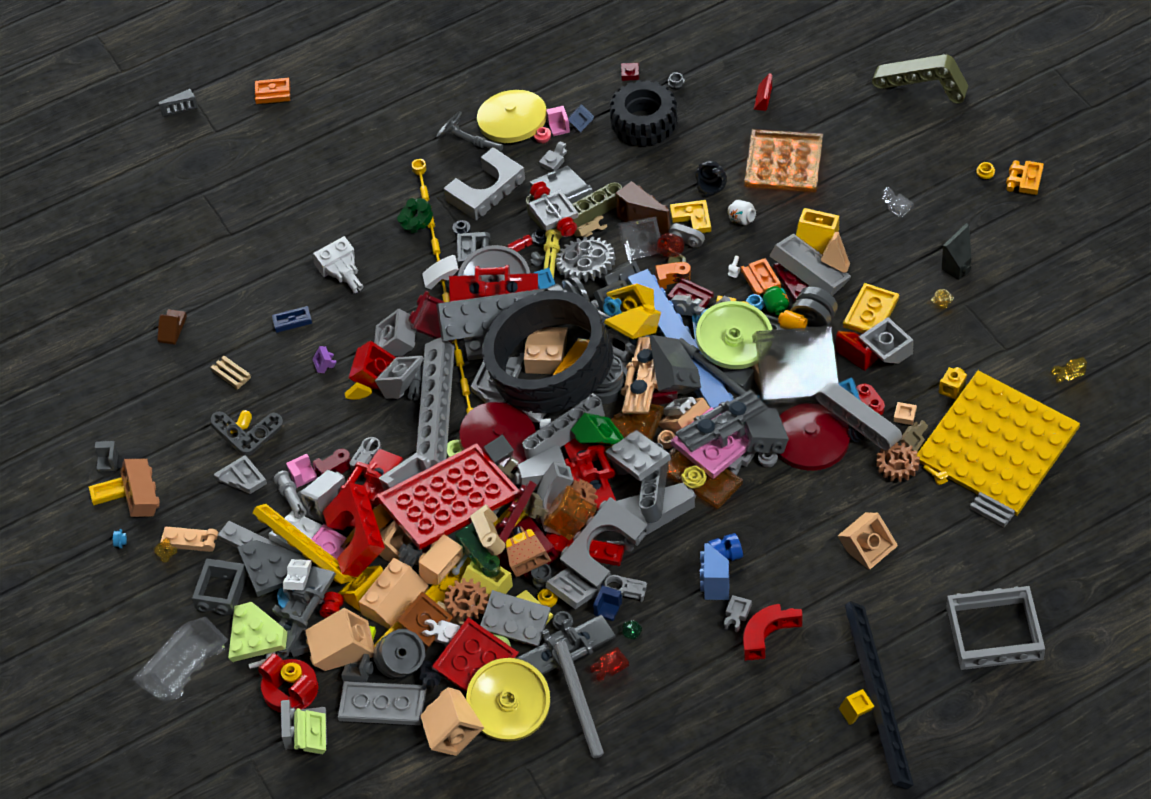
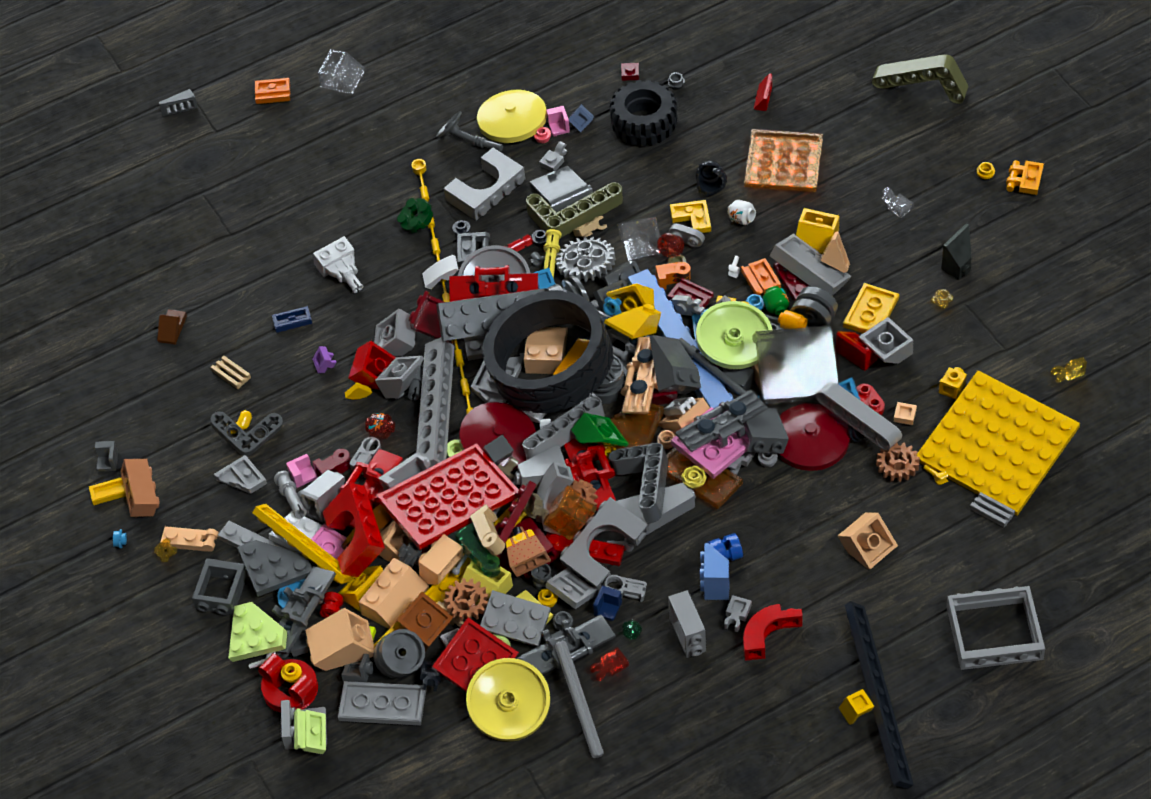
clear windscreen [133,617,228,701] -> none
white slope [283,559,311,590] -> none
light nougat slope [420,687,484,756] -> none
white plate [422,619,460,645] -> none
light grey plate [529,181,578,237] -> none
light grey plate [606,430,671,481] -> none
reddish brown slope [616,181,670,236] -> none
dark tan plate [899,420,928,451] -> none
none -> clear slope [318,49,365,94]
none -> clear red head [365,413,395,439]
none -> light grey window [668,590,706,658]

